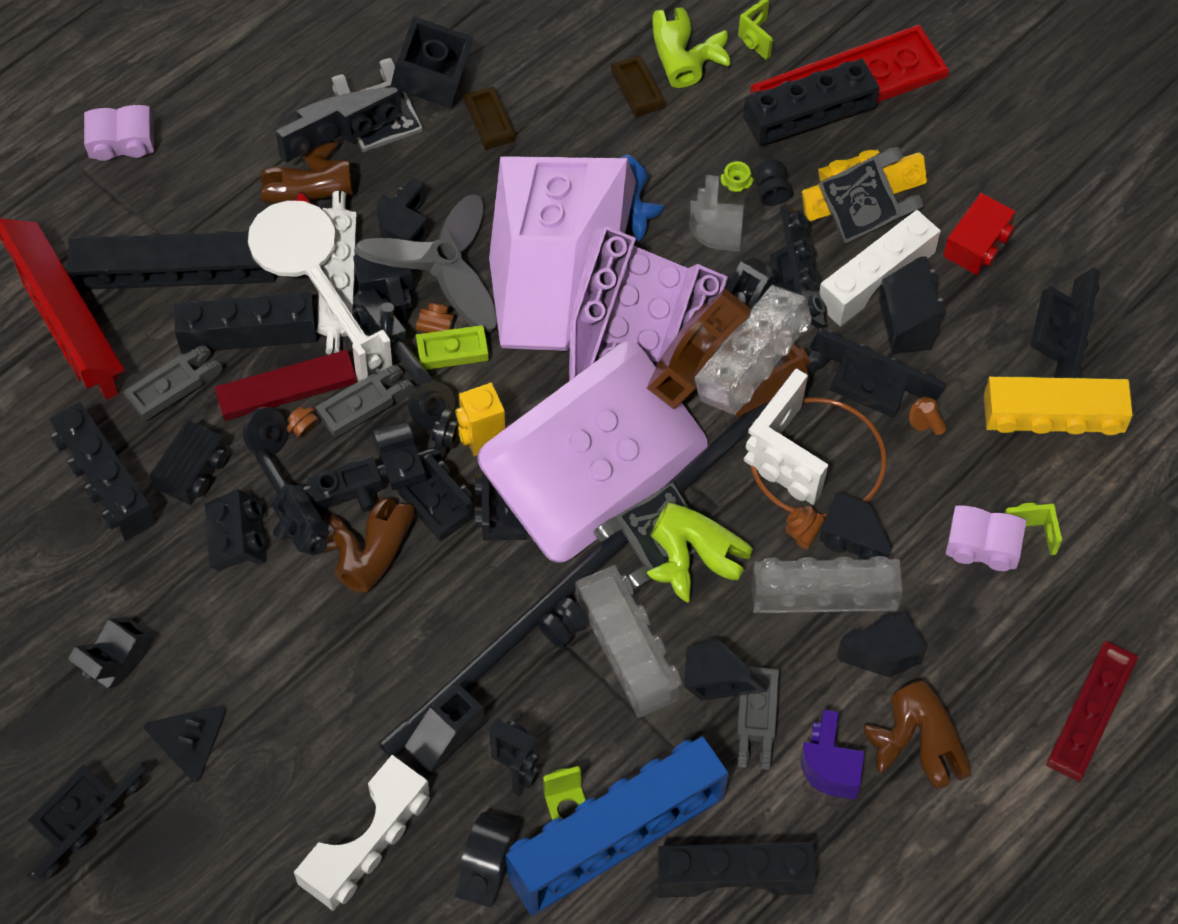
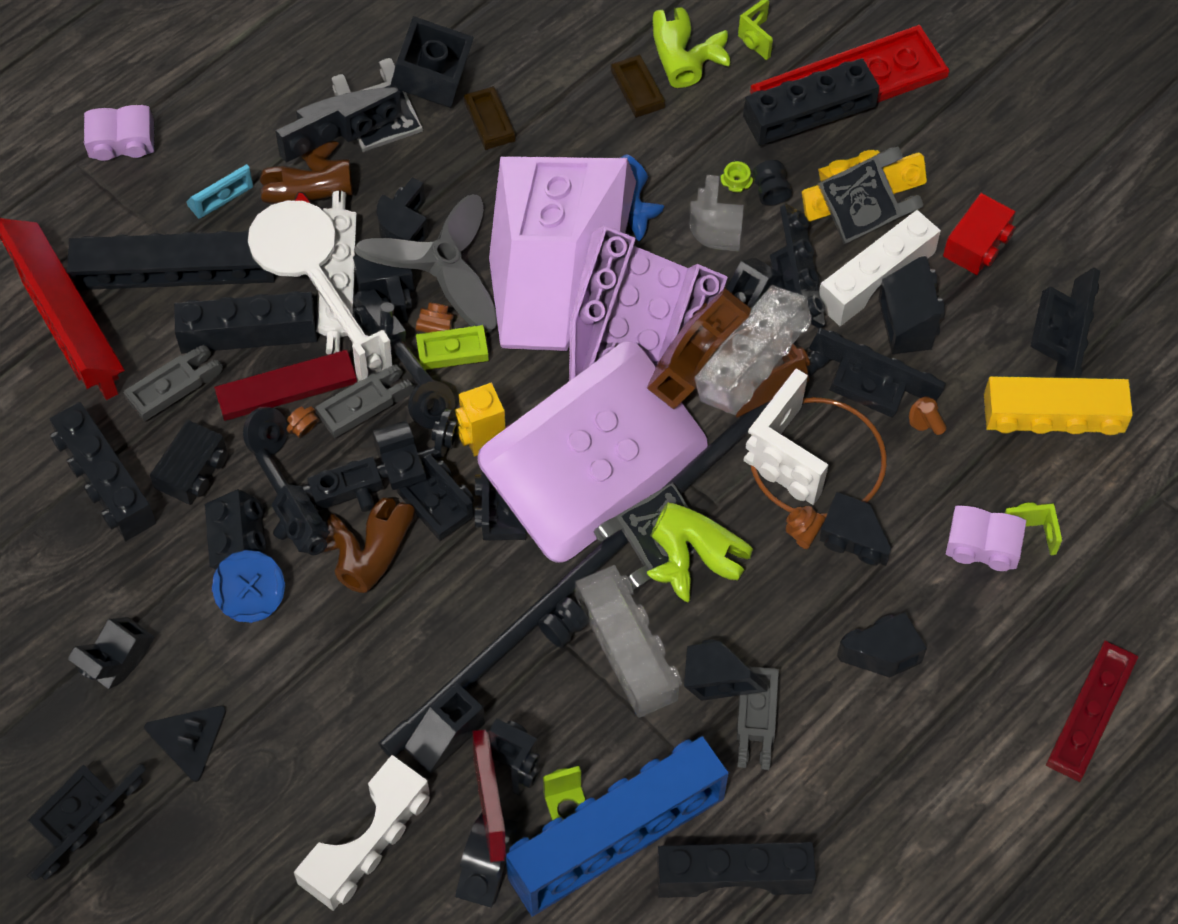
clear brick [751,556,903,613] -> none
dark purple brick [800,710,864,800] -> none
reddish brown piece [864,681,971,790] -> none
none -> medium azure slope [186,164,253,219]
none -> blue tile [212,550,285,623]
none -> dark red tile [473,730,506,862]

